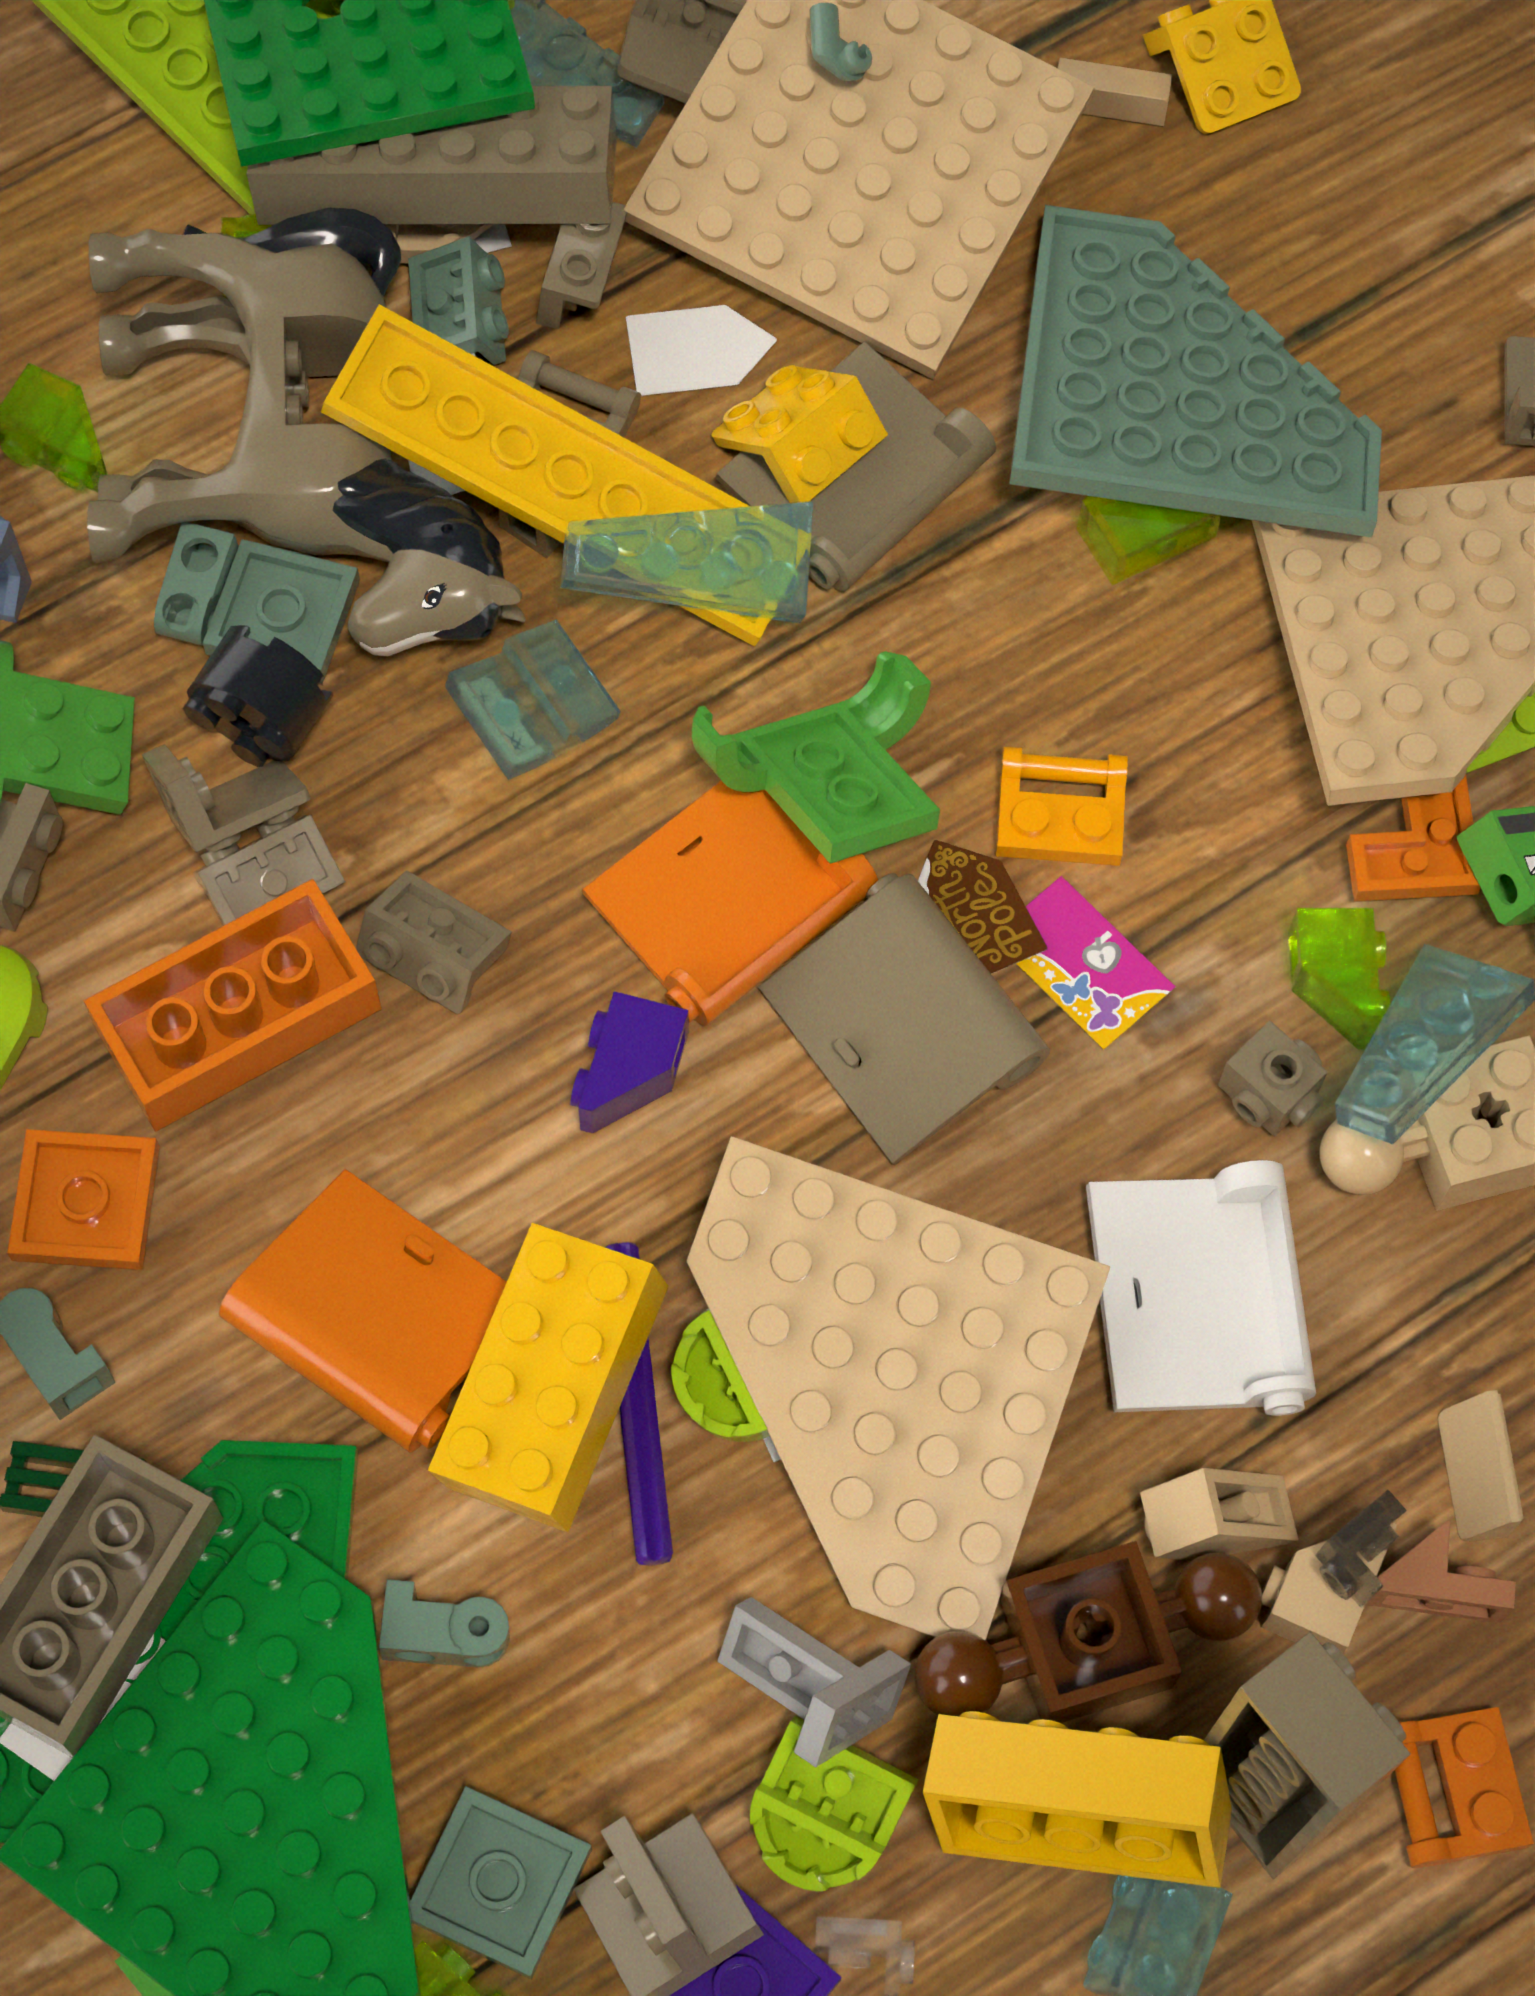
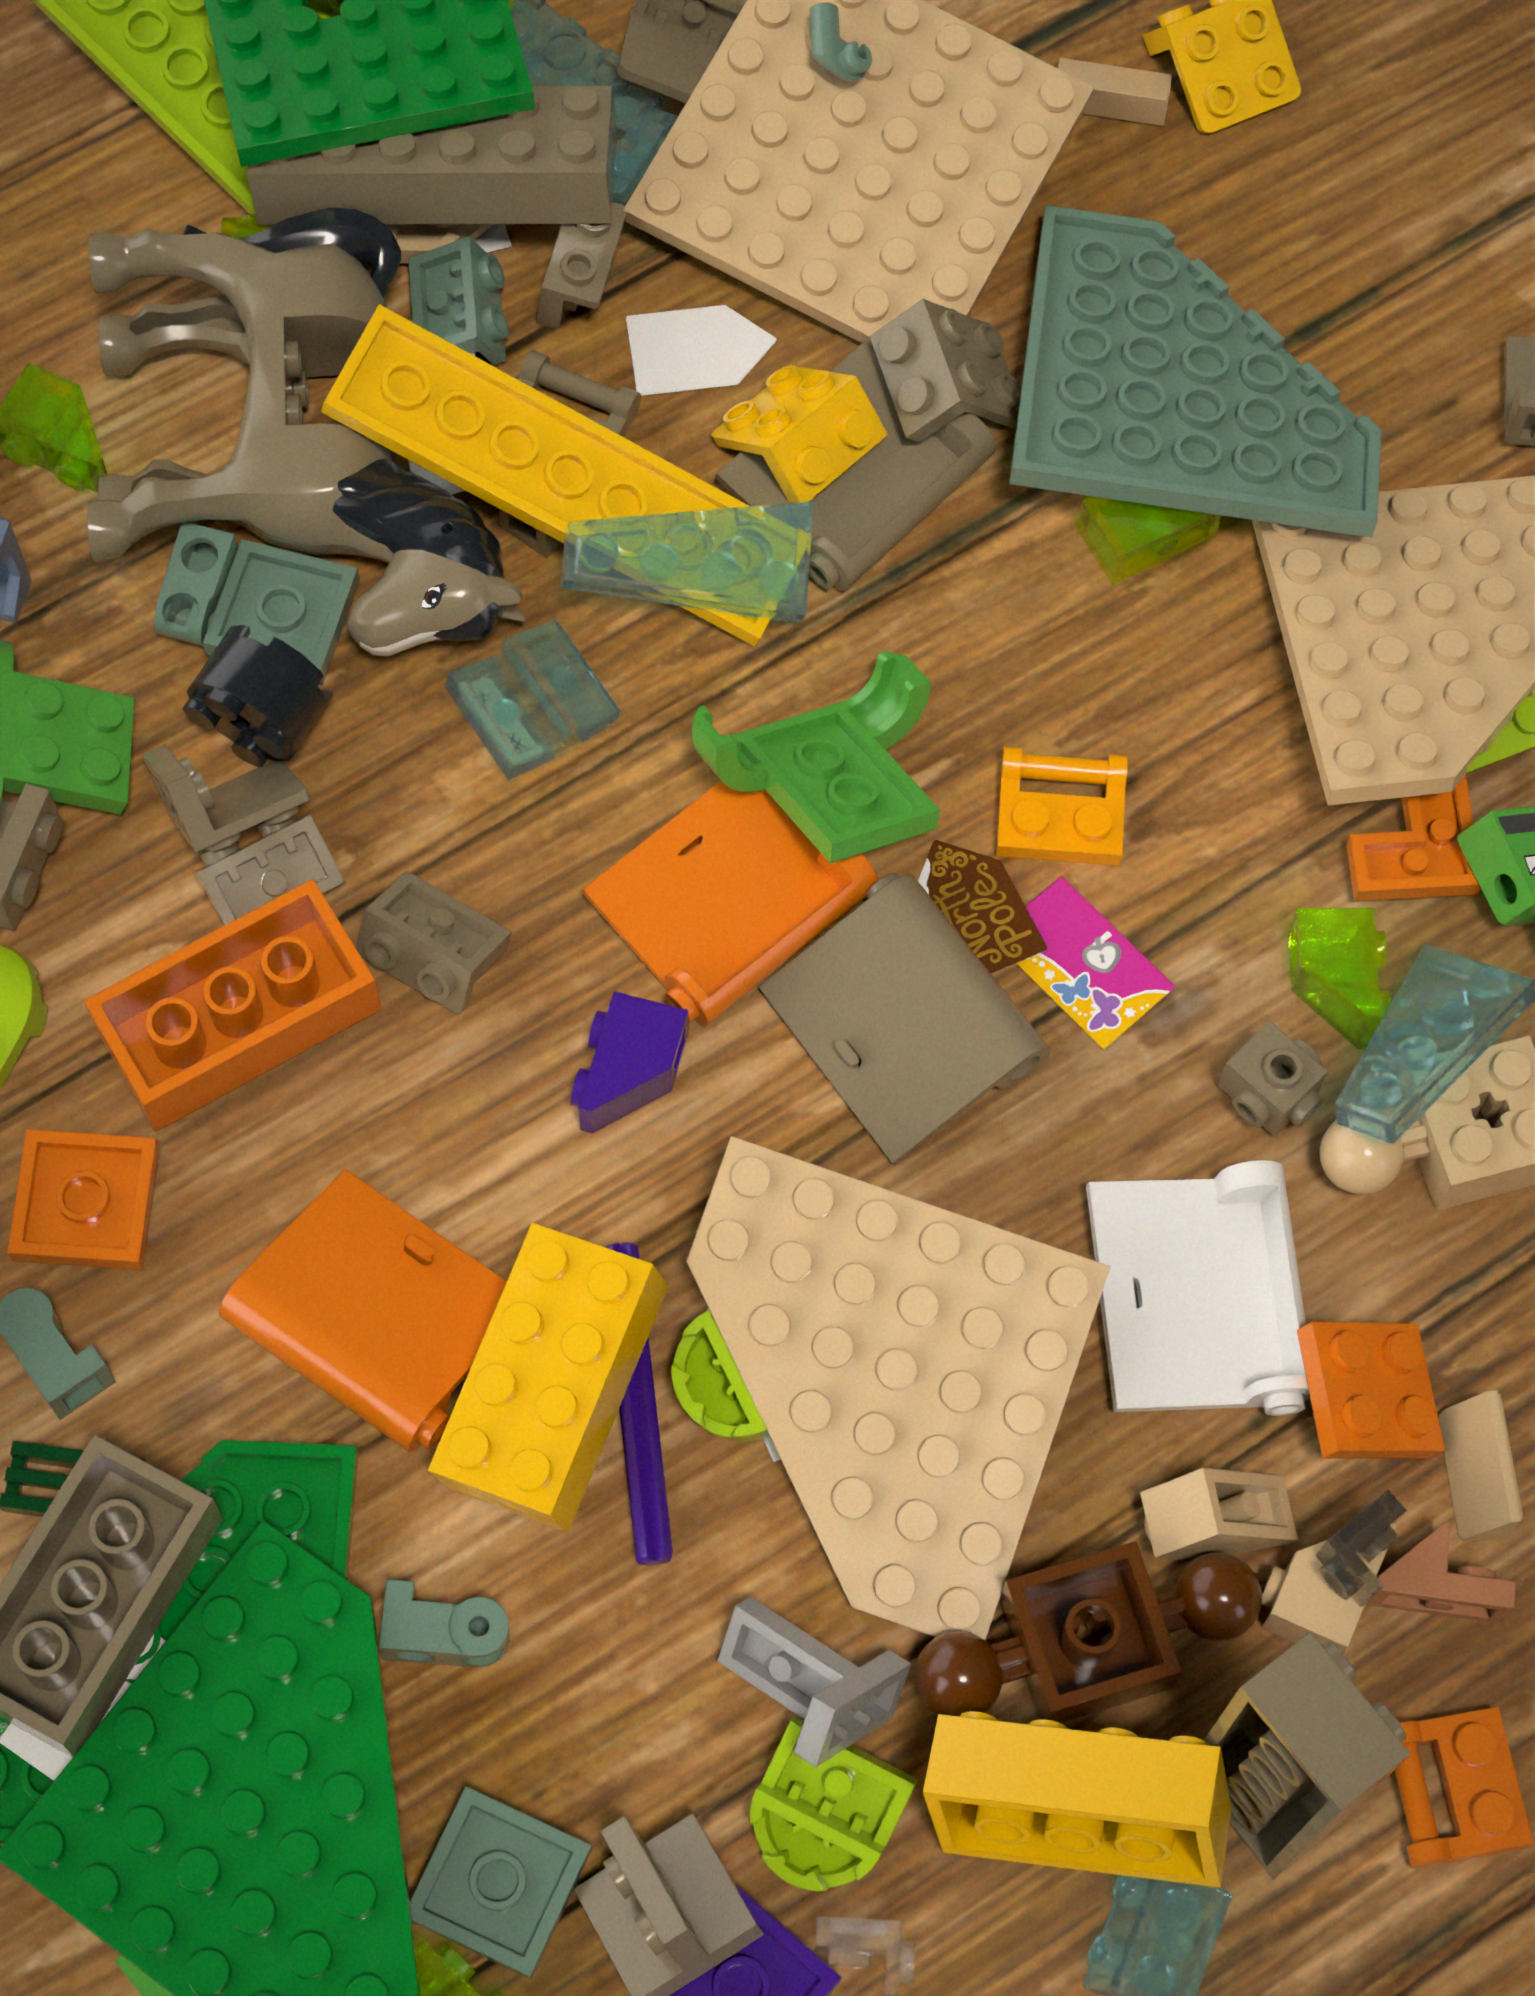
none -> clear light blue slope [613,105,678,206]
none -> dark tan bracket [869,299,1021,442]
none -> orange plate [1297,1321,1445,1459]

